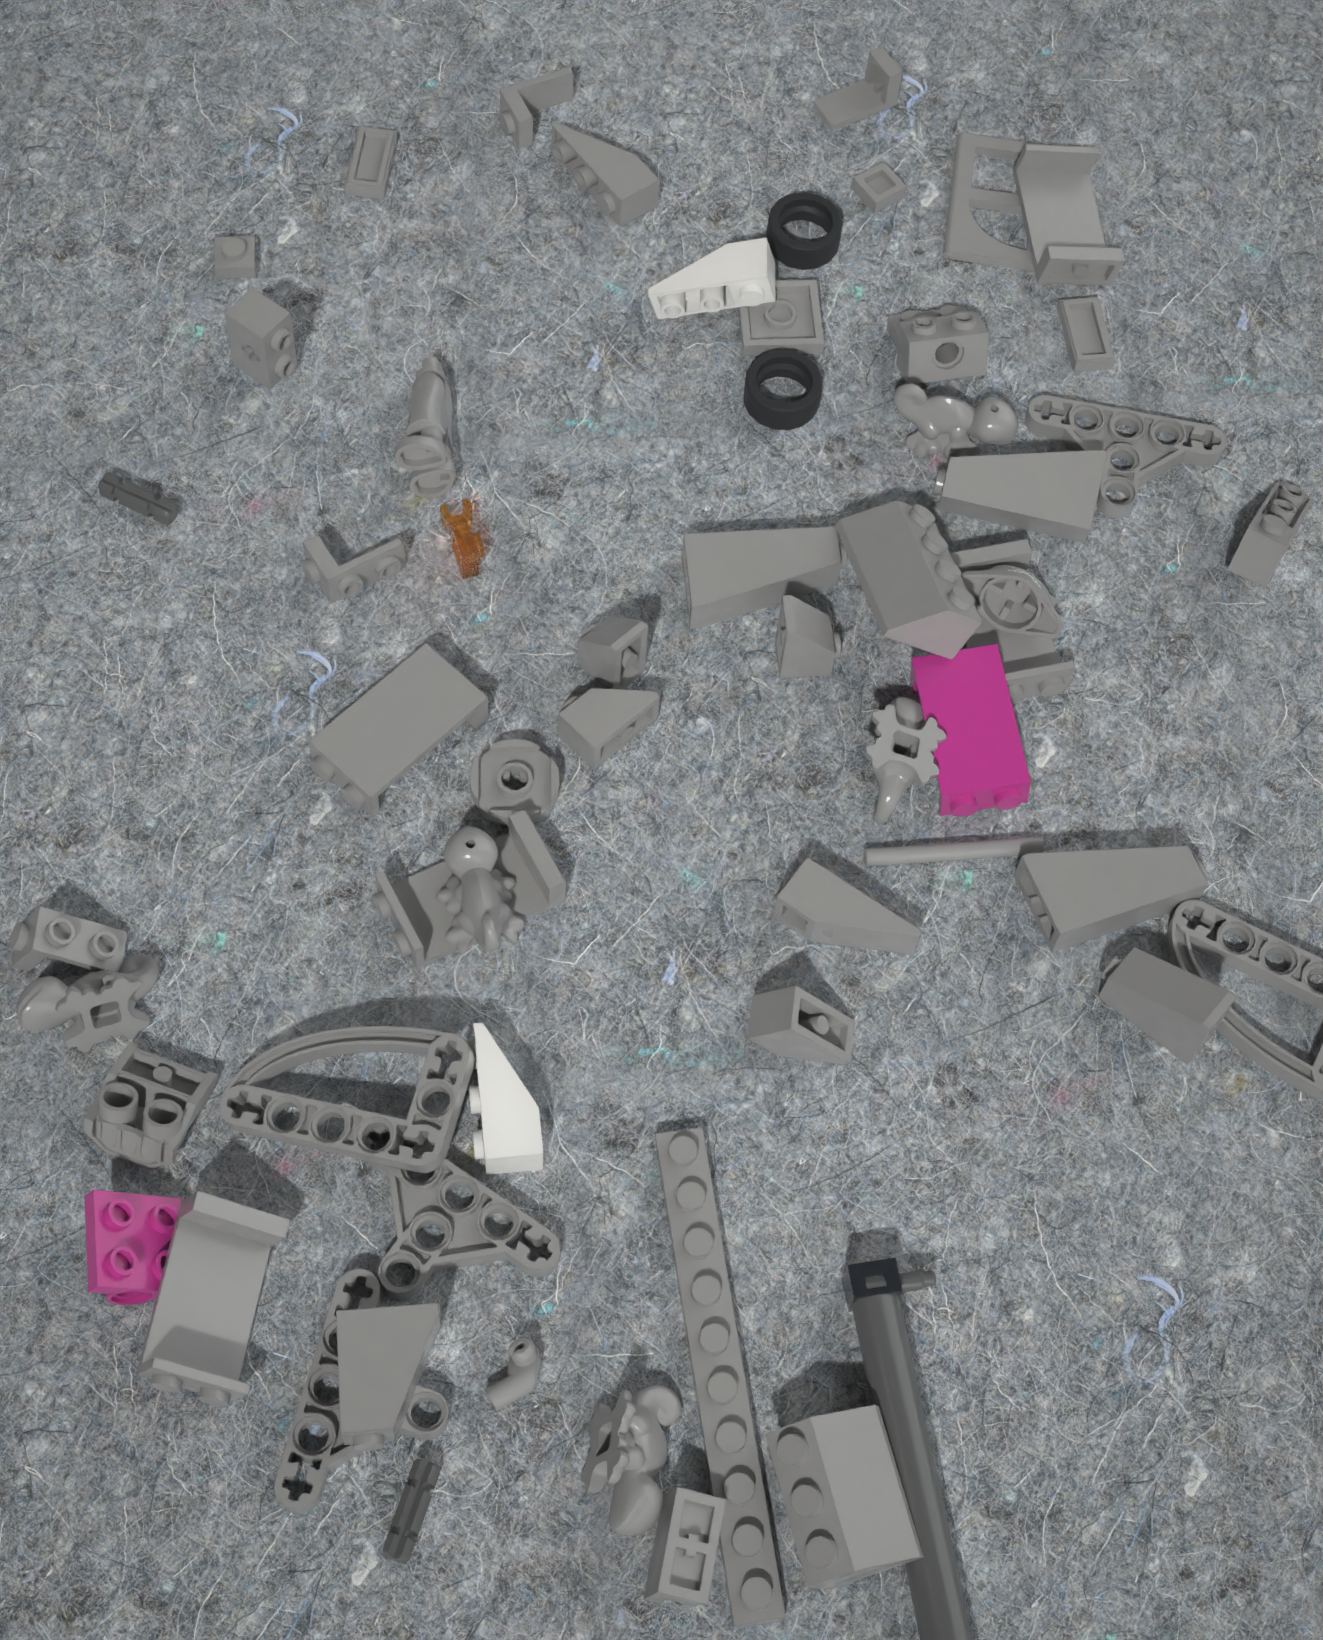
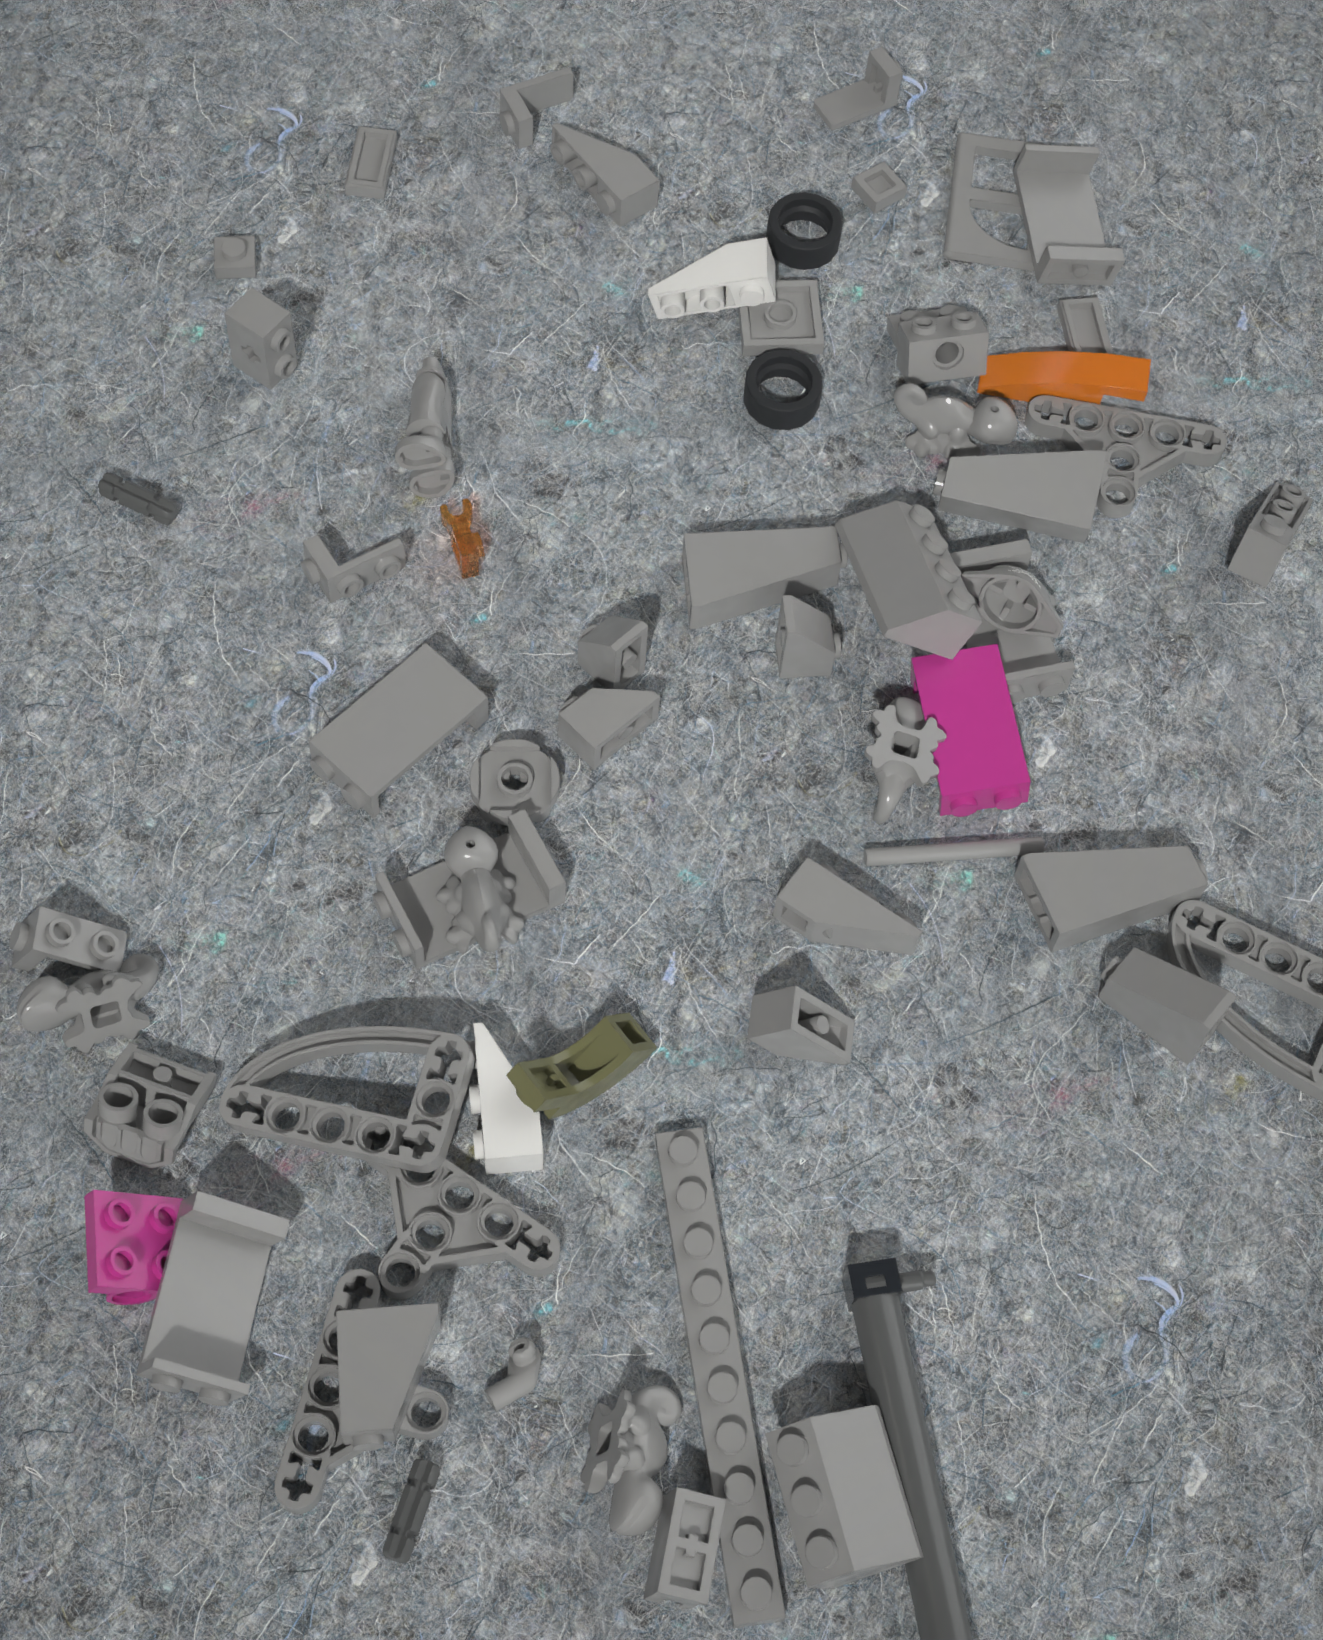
none -> olive arch [506,1012,657,1119]
none -> orange slope [977,351,1151,404]

